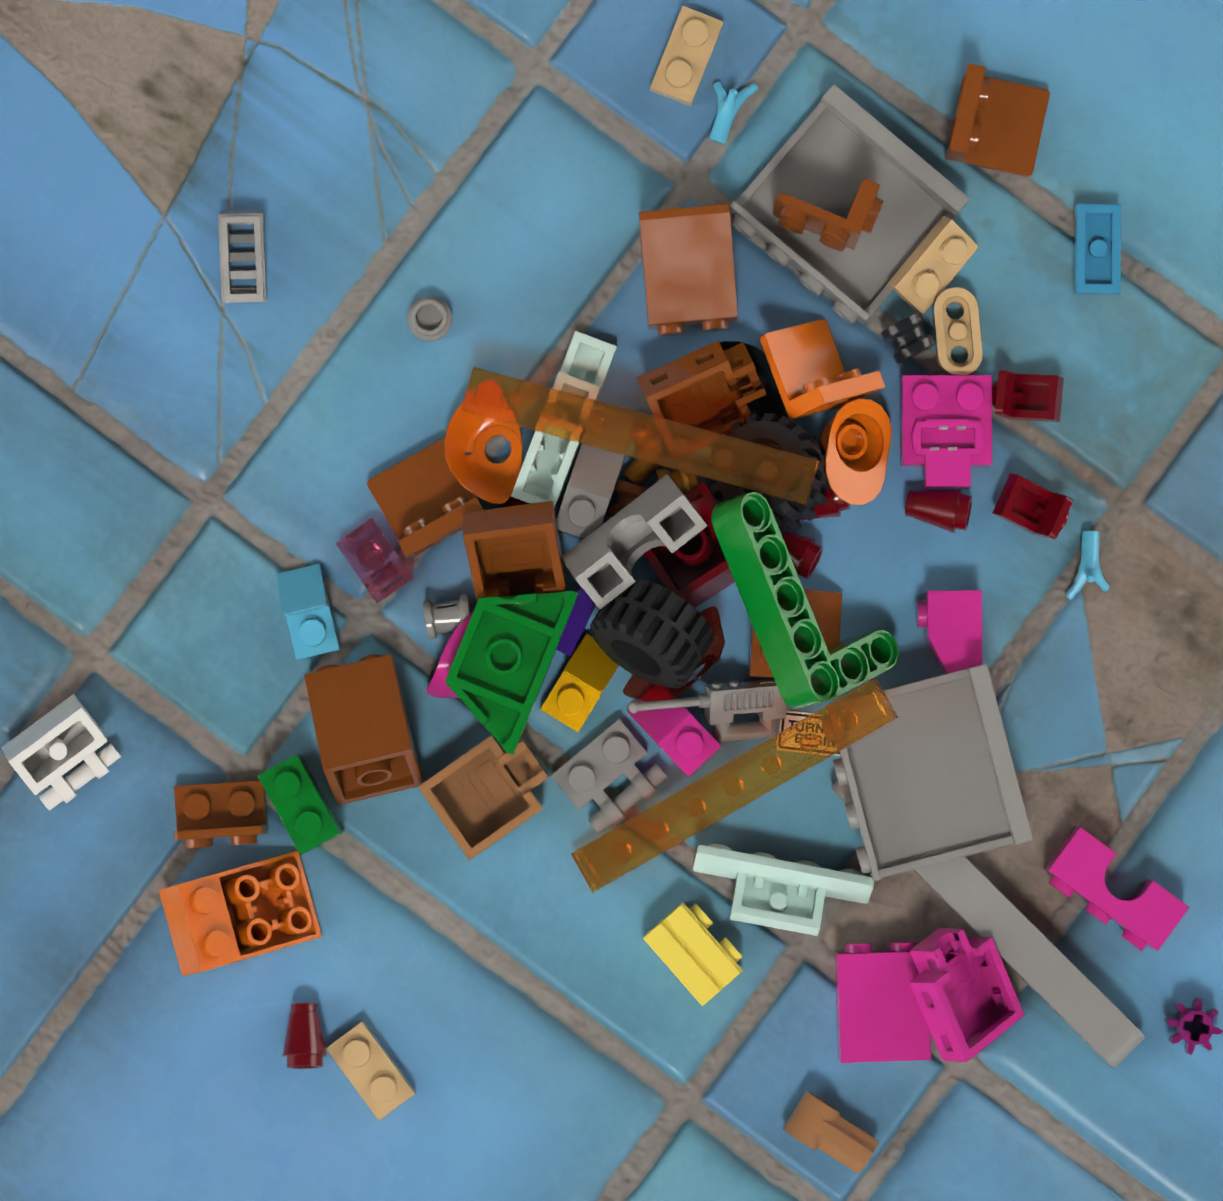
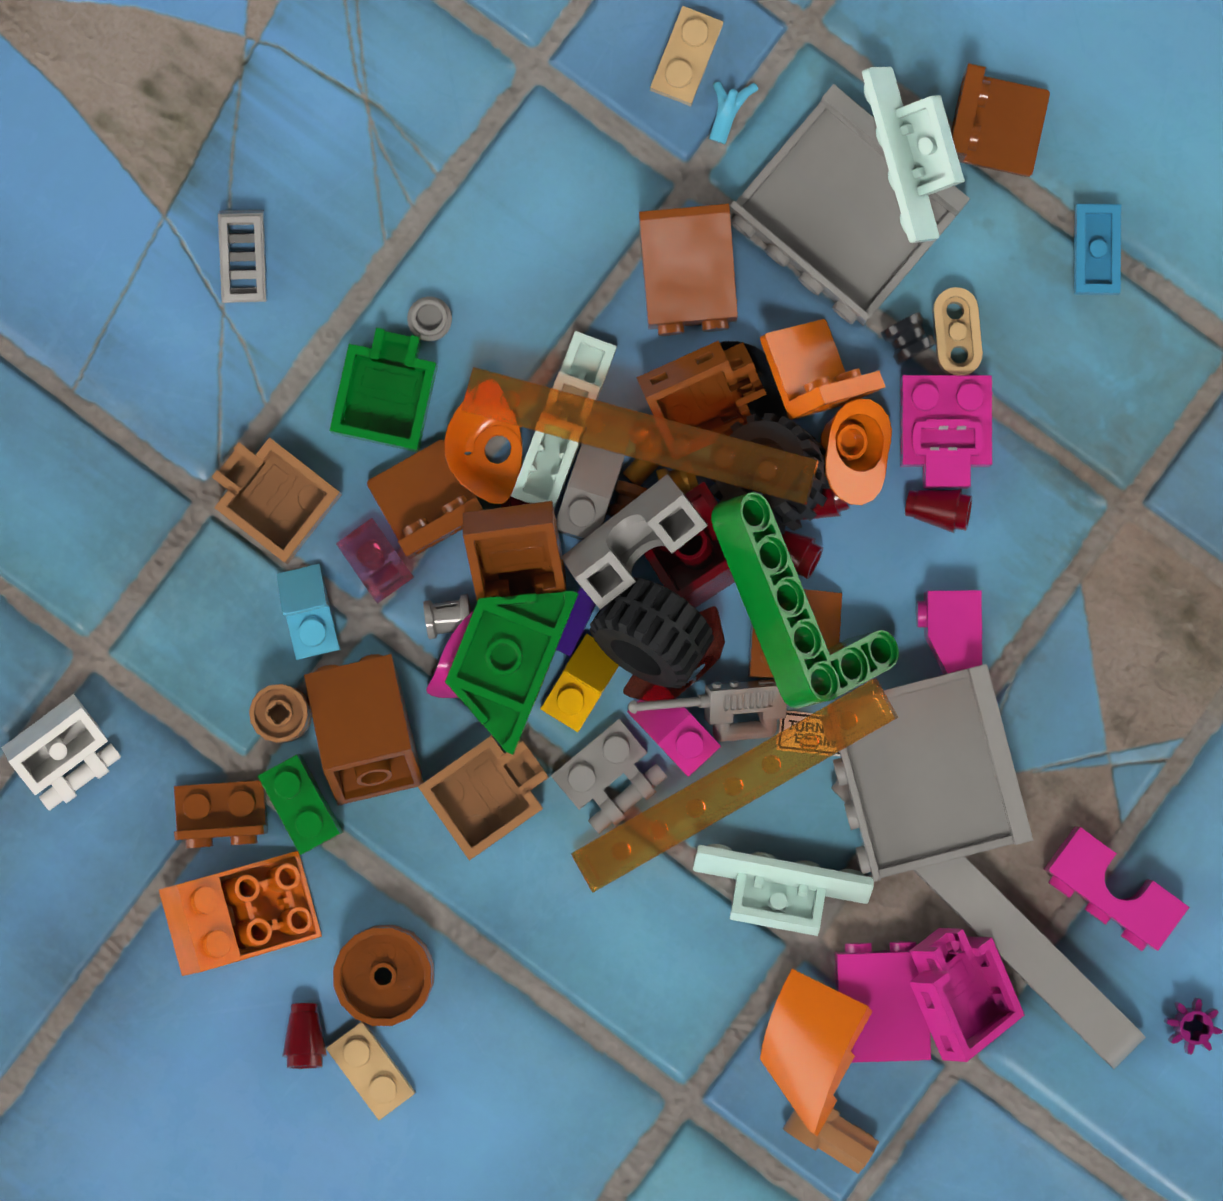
light yellow brick [643,902,743,1006] -> none
dark orange bracket [773,178,884,251] -> none
tan plate [887,216,979,315] -> none
dark red bracket [992,370,1064,422] -> none
dark red bracket [992,473,1073,539] -> none
medium azure bar [1065,531,1110,600] -> none
none -> medium nougat piece [212,437,343,564]
none -> medium nougat wheel [249,684,312,743]
none -> green piece [329,328,438,452]
none -> dark orange wheel [333,925,434,1026]
none -> orange slope [760,969,873,1136]
none -> light aqua bracket [862,67,965,243]

